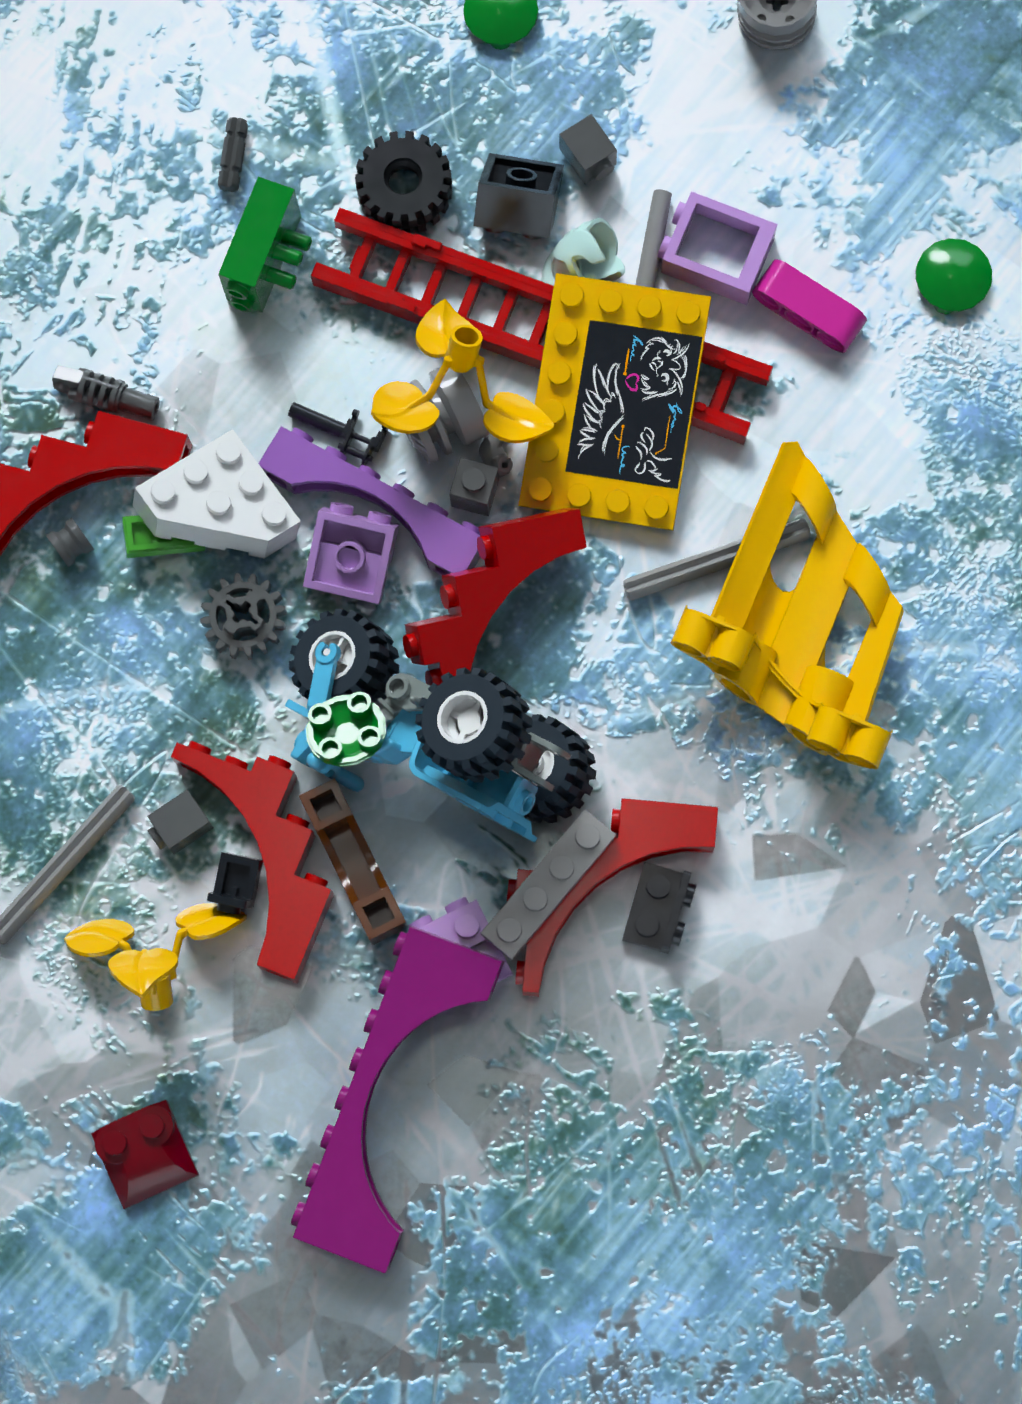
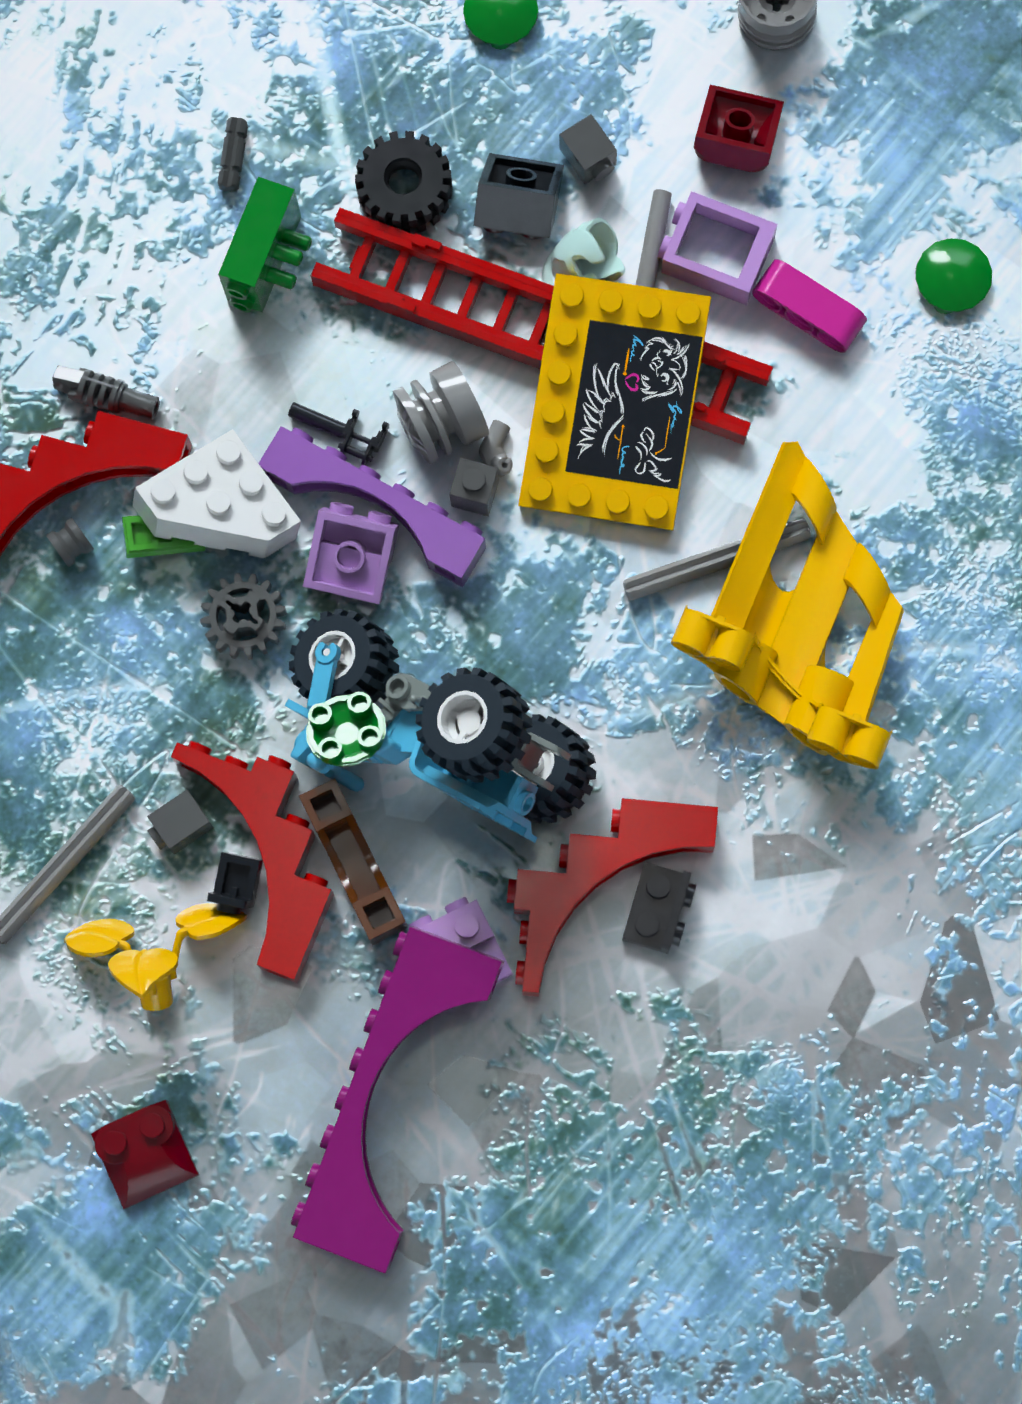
yellow plant [370,299,555,443] -> none
red arch [403,508,587,686] -> none
light grey plate [481,809,616,960] -> none
none -> dark red slope [693,84,784,172]

